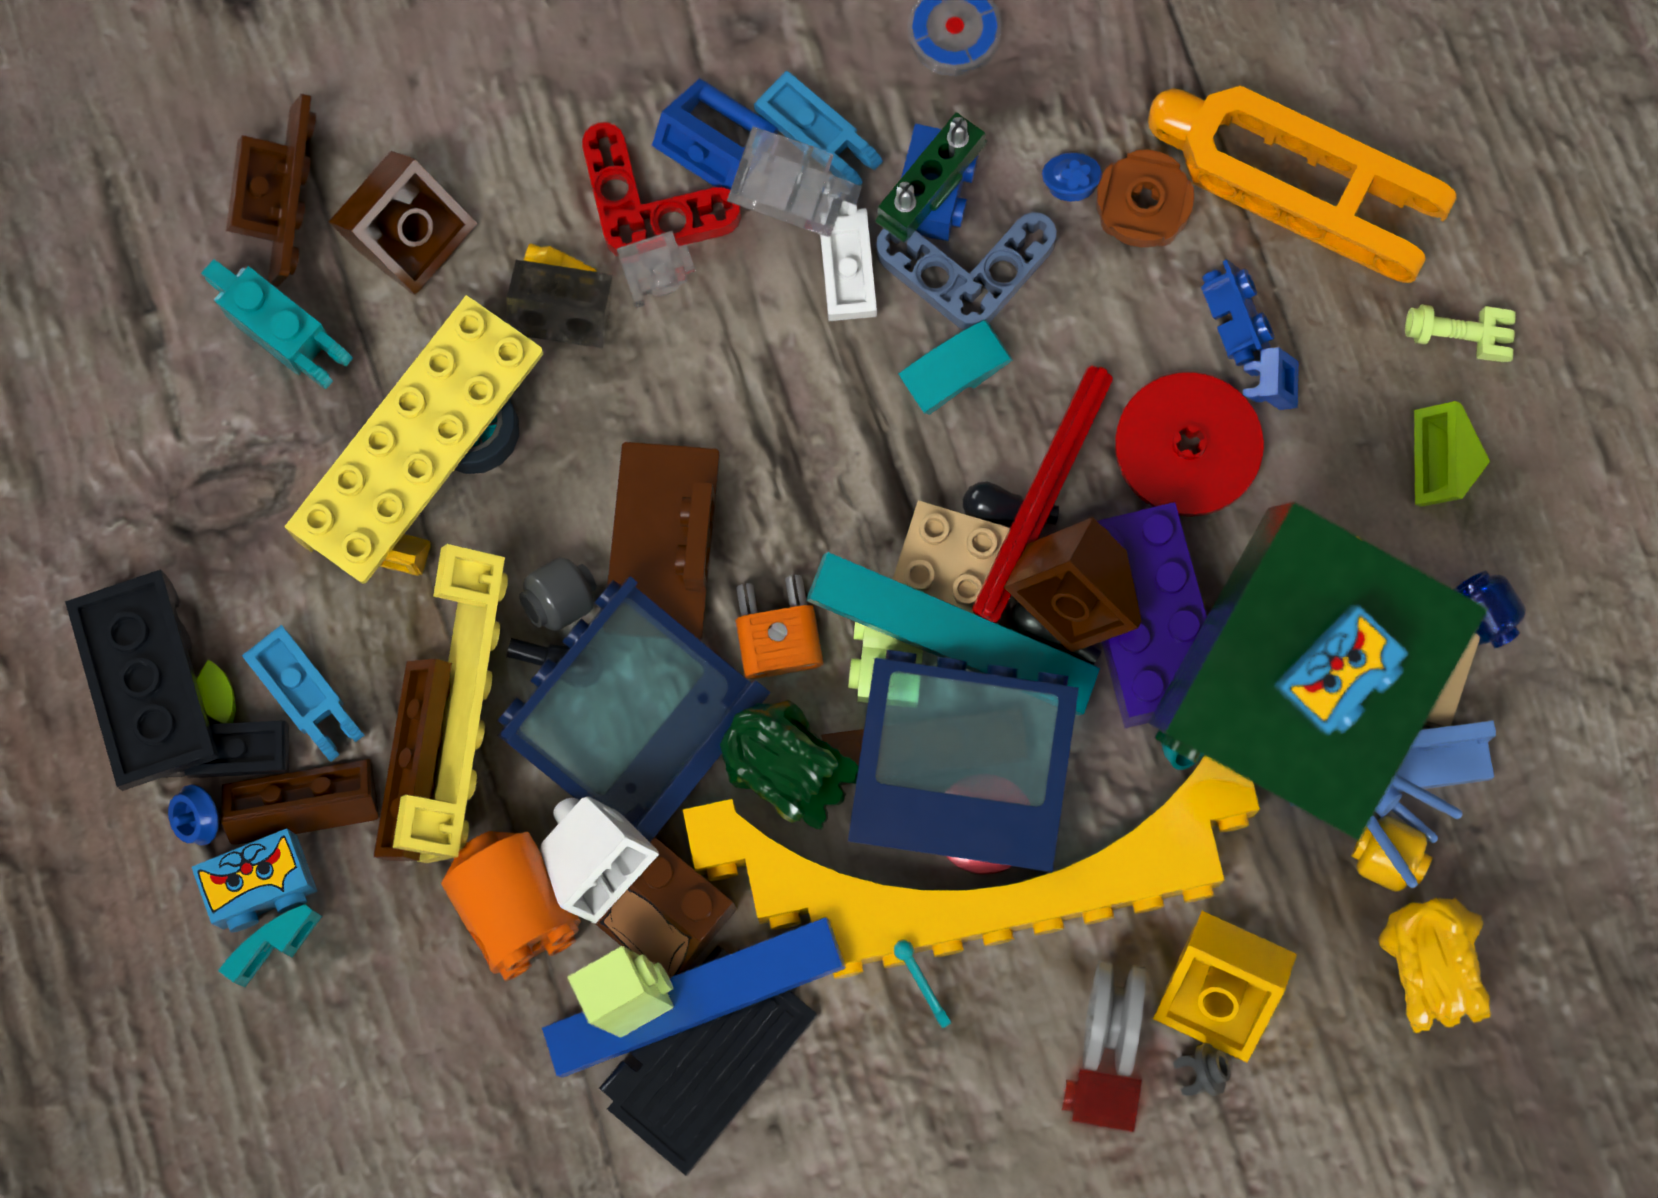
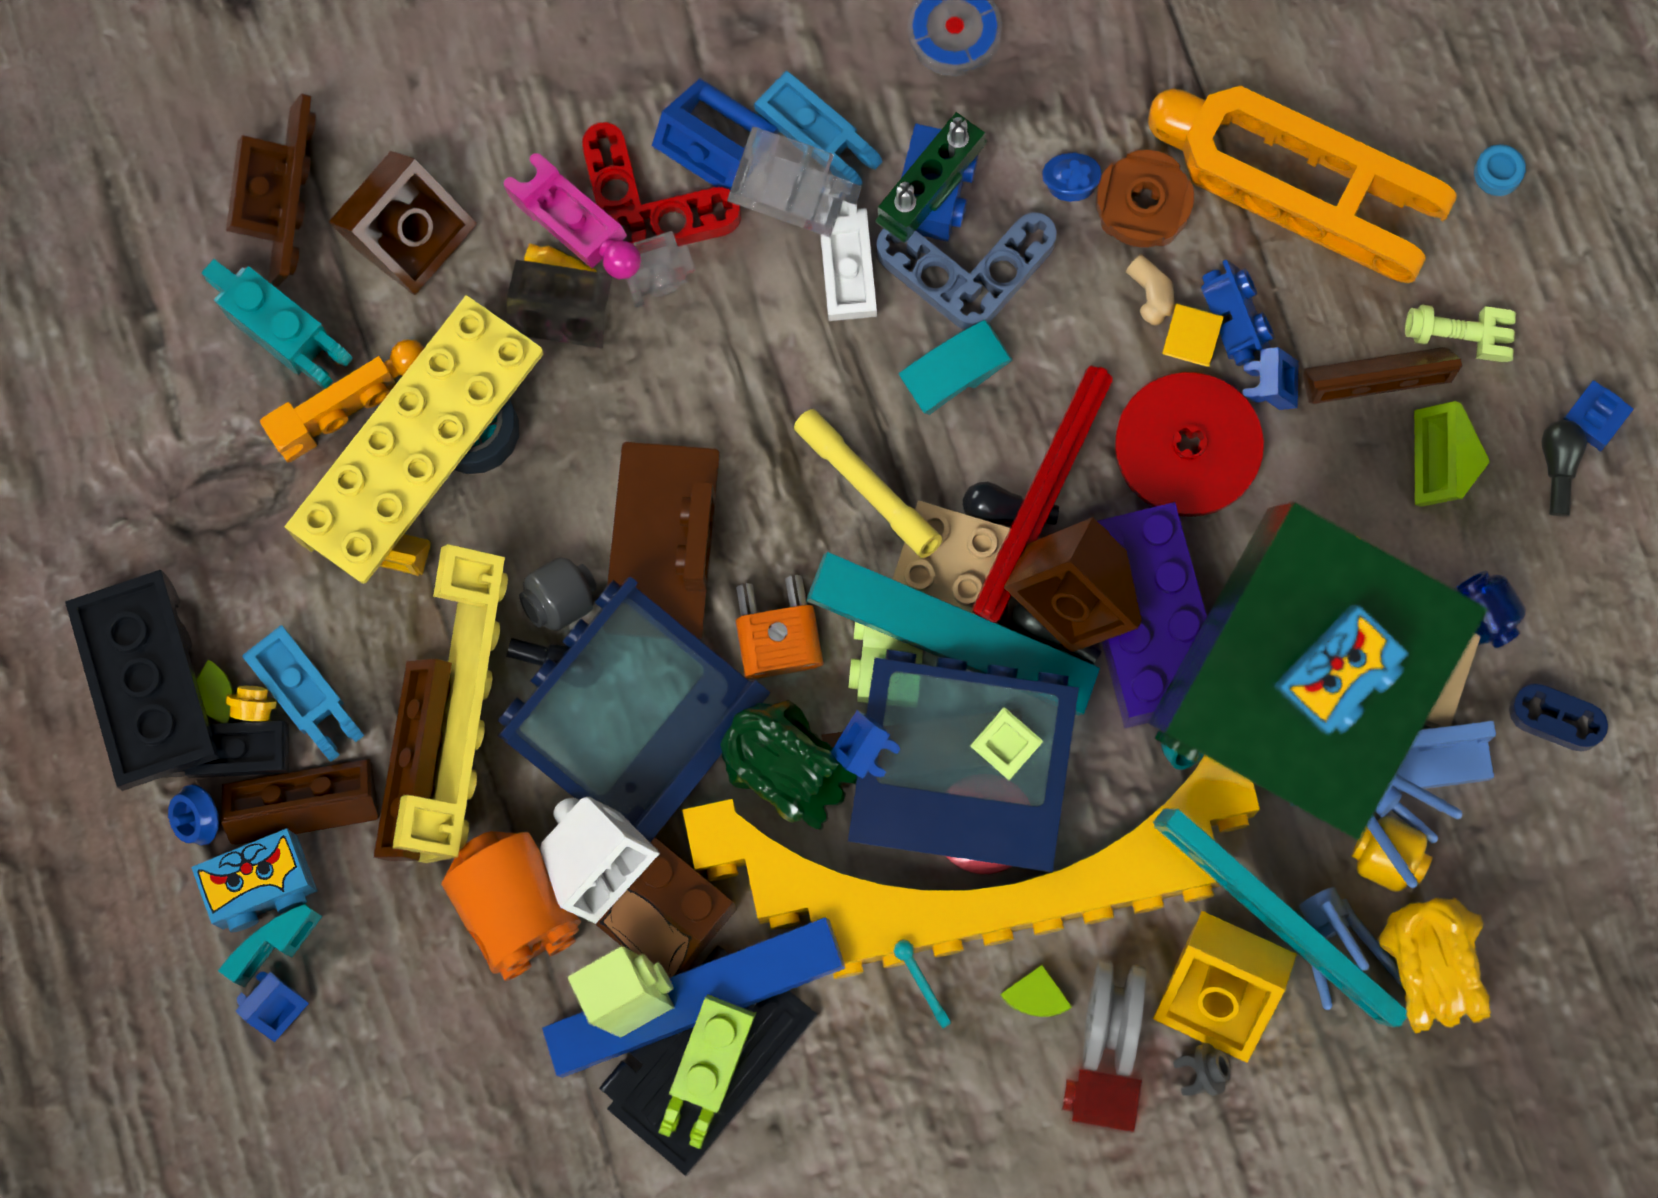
none -> yellow plate [226,685,277,721]
none -> blue tile [236,971,309,1042]
none -> light orange plate [260,339,425,463]
none -> dark pink plate [504,153,641,280]
none -> lime hinge [659,994,756,1149]
none -> light yellow piece [794,409,942,558]
none -> blue tile [831,710,900,778]
none -> yellowish green tile [970,707,1043,780]
none -> lime tile [1000,965,1072,1017]
none -> tan arm [1126,254,1175,325]
none -> teal tile [1152,809,1407,1027]
none -> yellow slope [1162,303,1224,367]
none -> medium blue plant [1299,887,1402,1010]
none -> reddish brown slope [1303,347,1462,404]
none -> dark azure tile [1474,145,1526,196]
none -> dark blue beam [1509,684,1608,752]
none -> pearl dark grey piece [1541,420,1587,516]
none -> blue tile [1563,380,1634,451]

